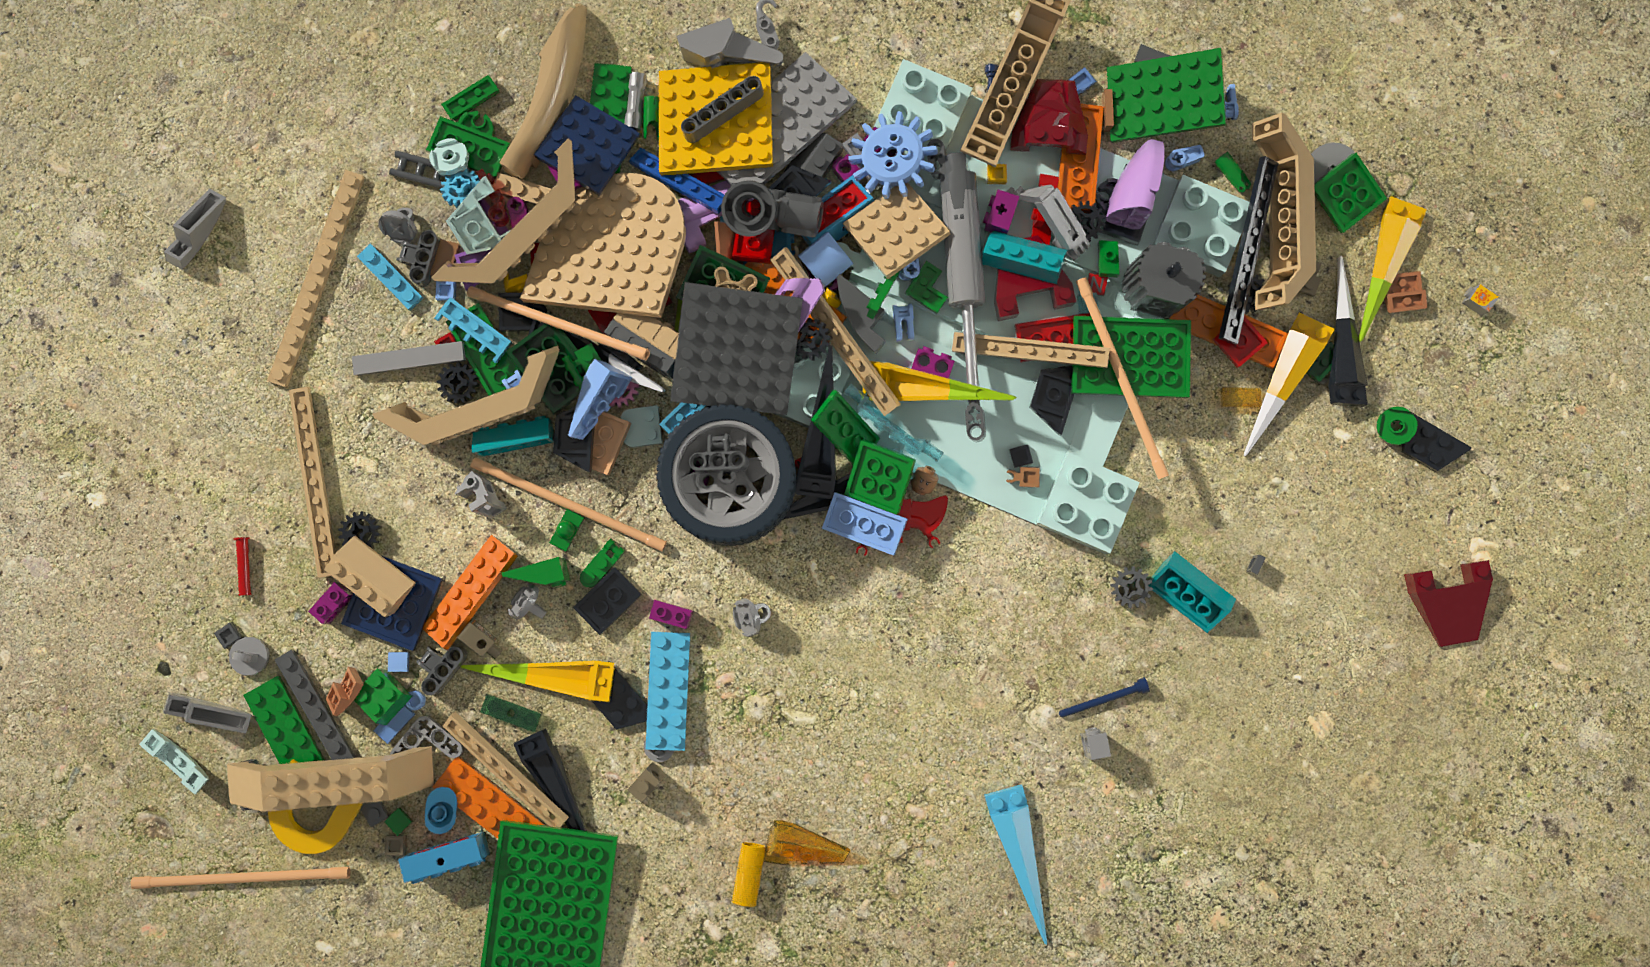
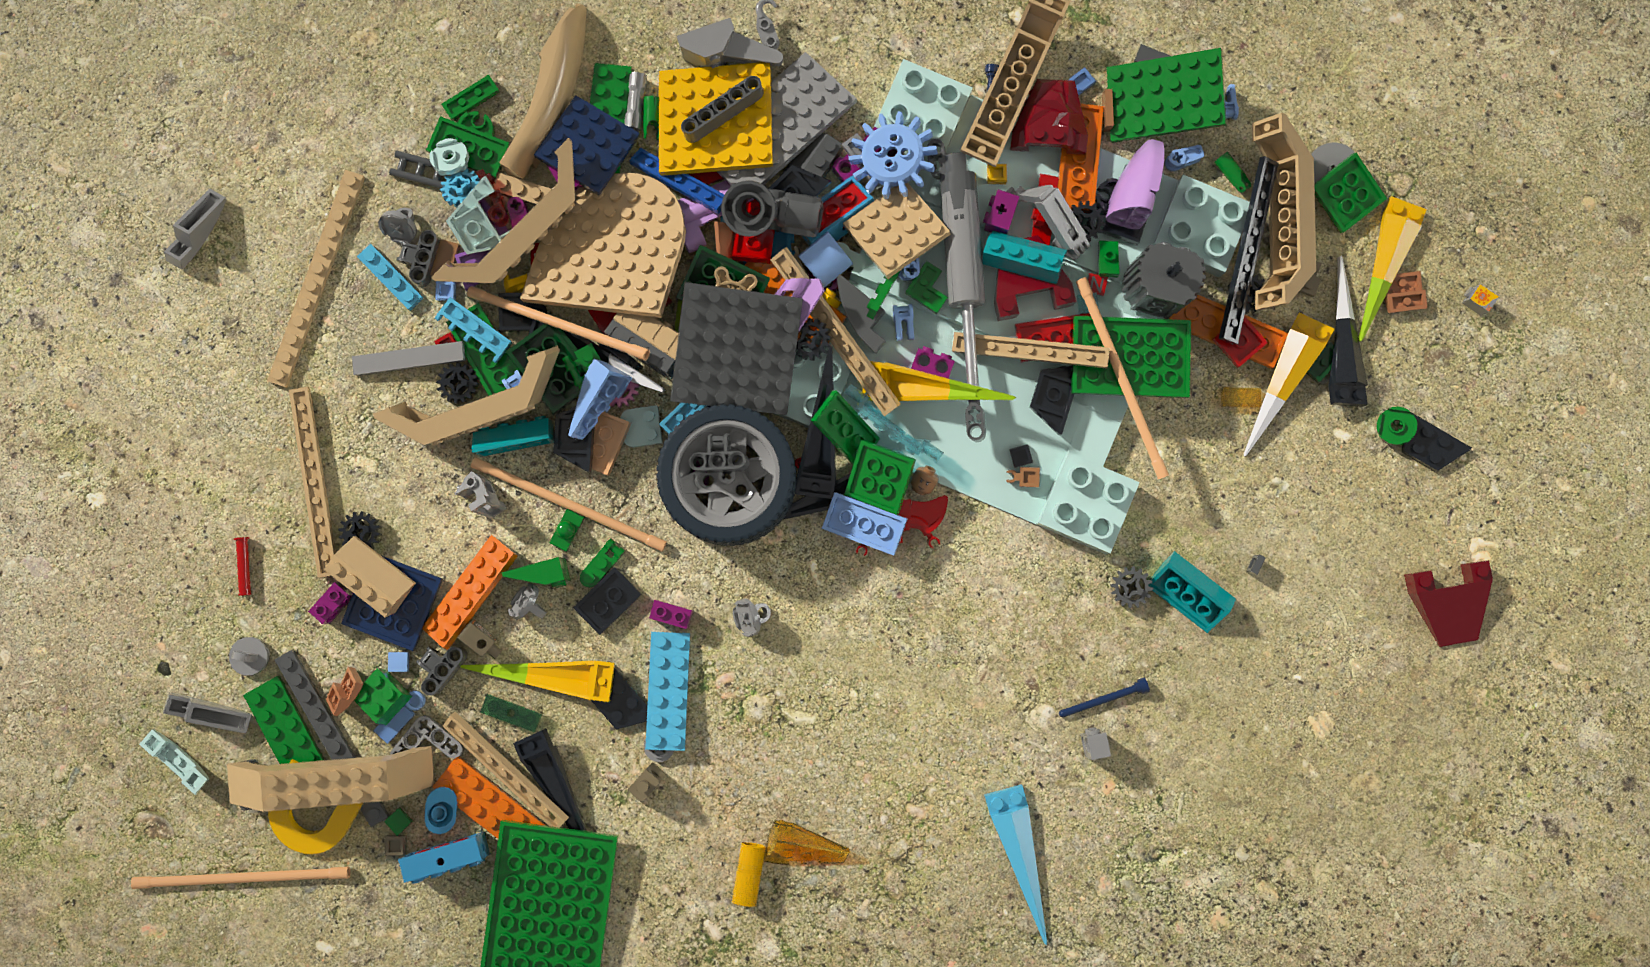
dark grey tile [214,622,243,649] -> none

